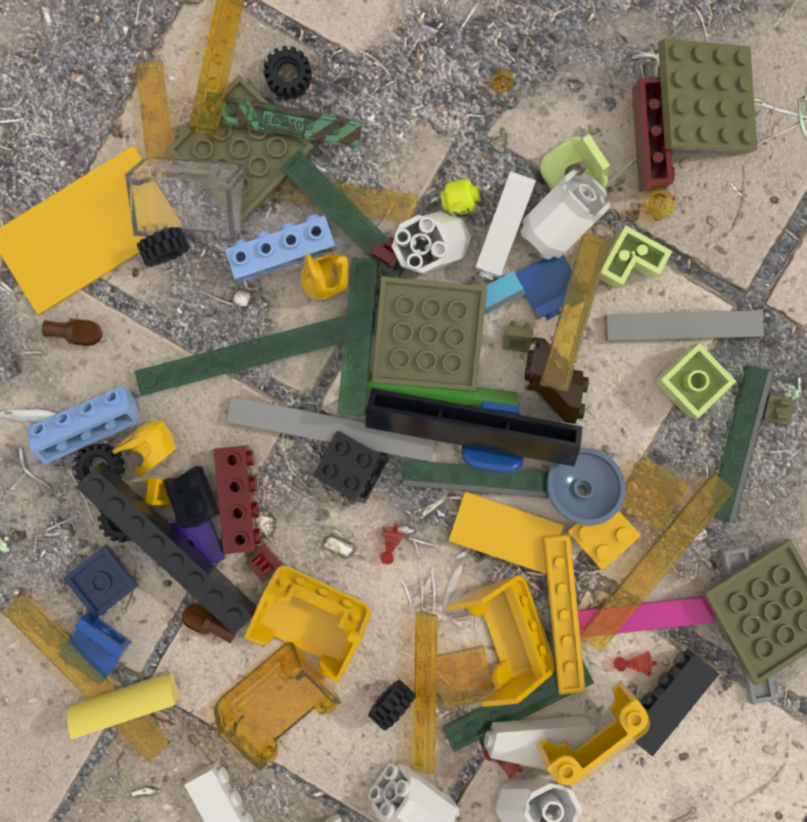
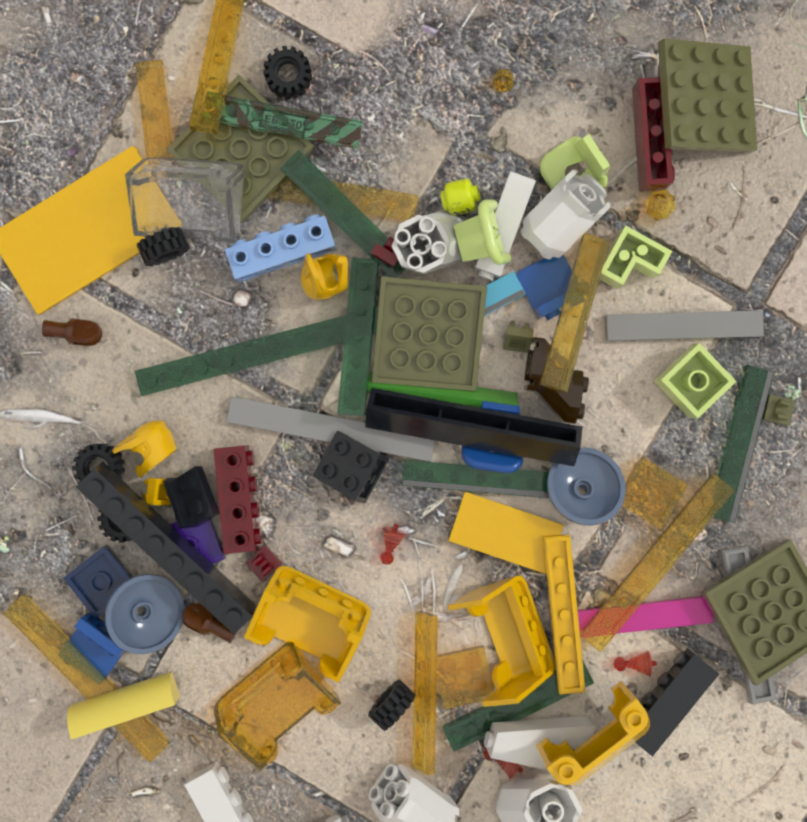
light blue brick [27,385,141,464] -> none
yellow plate [566,511,641,571] -> none
none -> sand blue dish [105,574,185,654]
none -> yellowish green piece [453,199,511,265]

